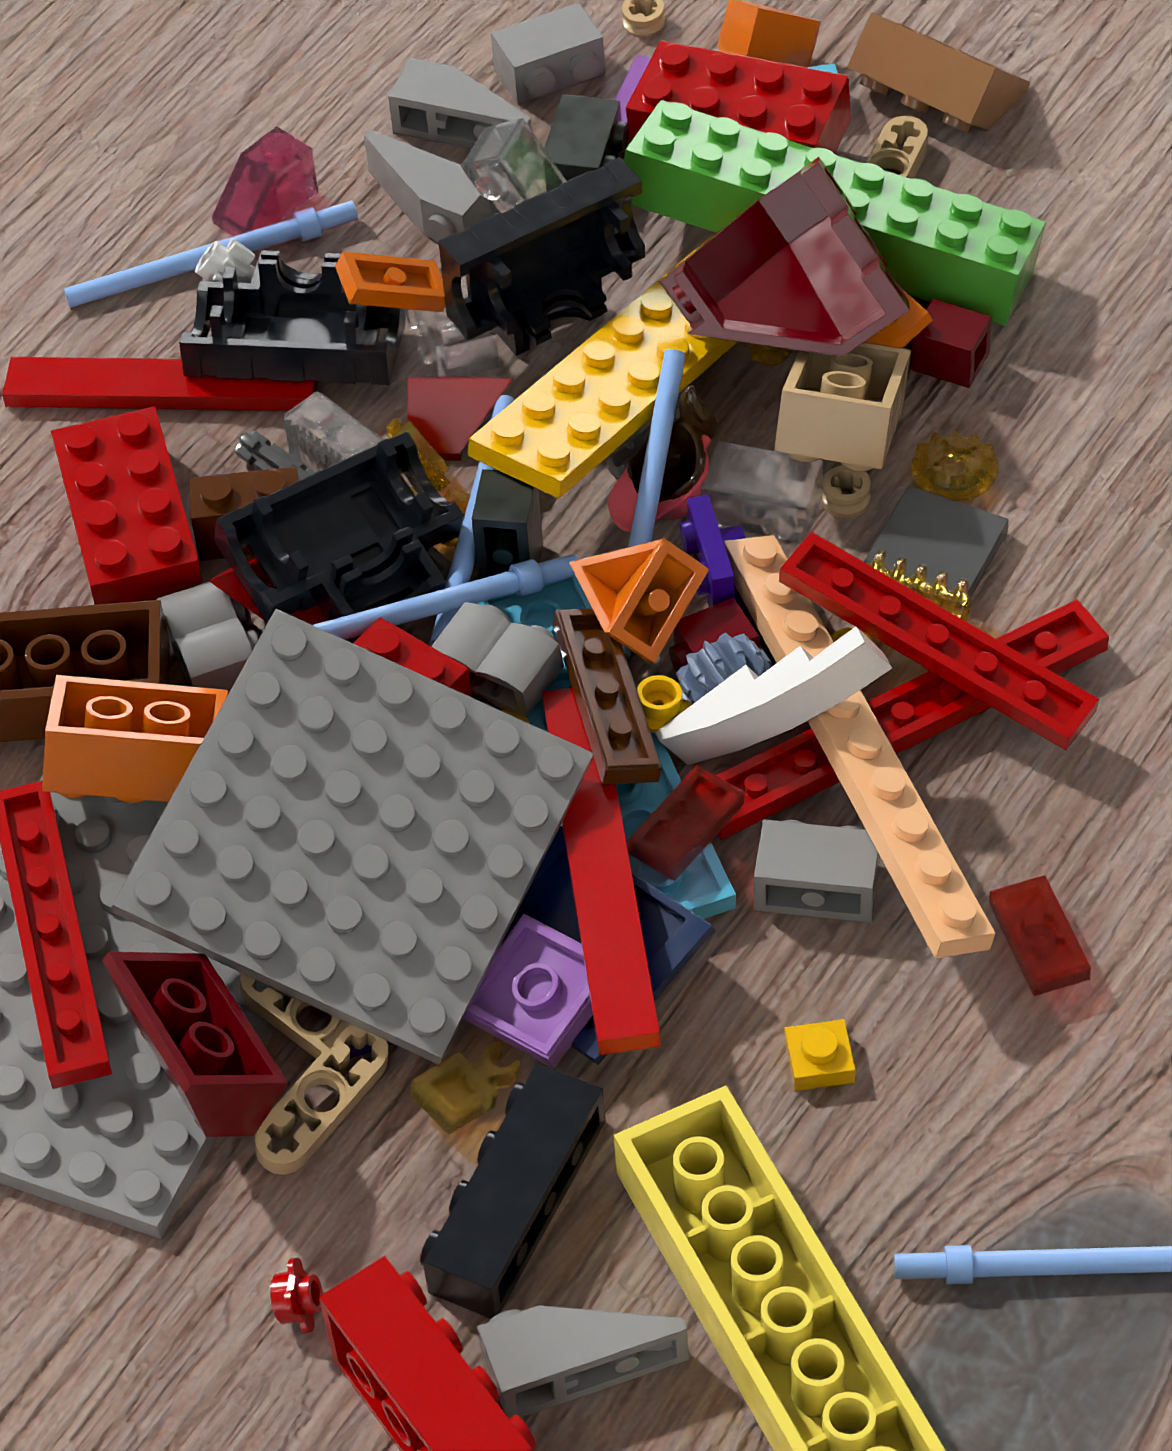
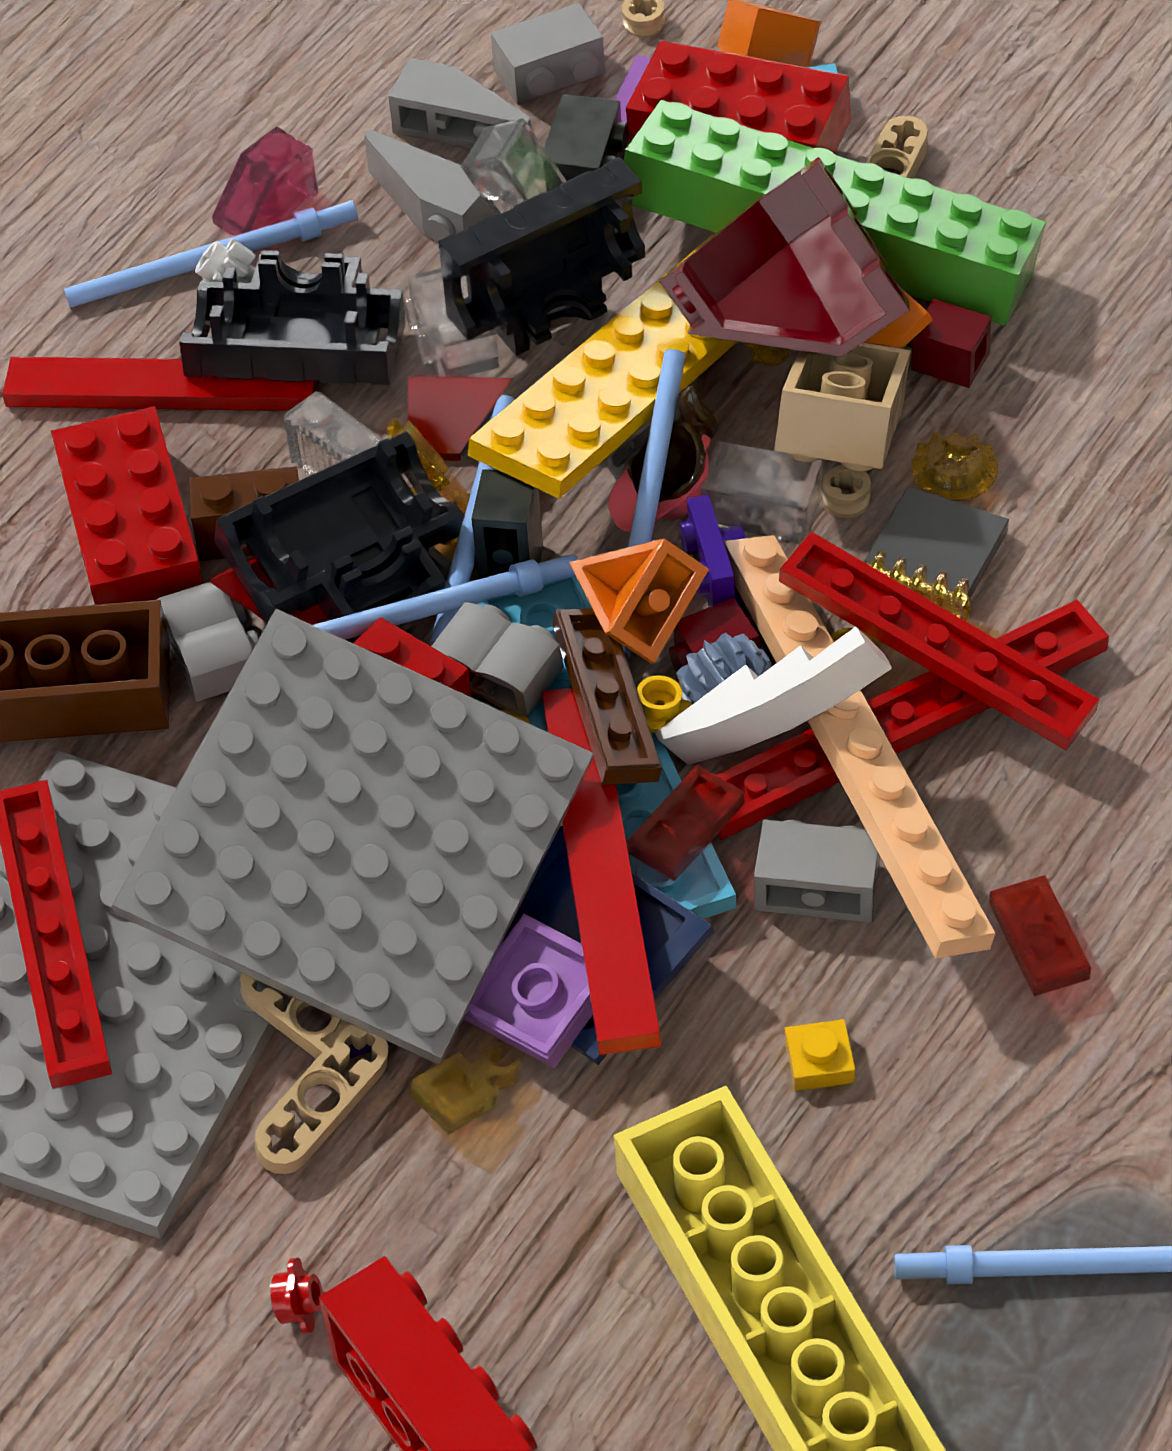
orange brick [42,675,228,803] -> none
dark red slope [102,952,288,1137] -> none
dark grey axle [235,431,317,480] -> none
orange plate [335,251,446,312] -> none
black brick [420,1063,606,1319] -> none
light grey slope [477,1305,689,1418] -> none
medium nougat slope [847,12,1031,133] -> none

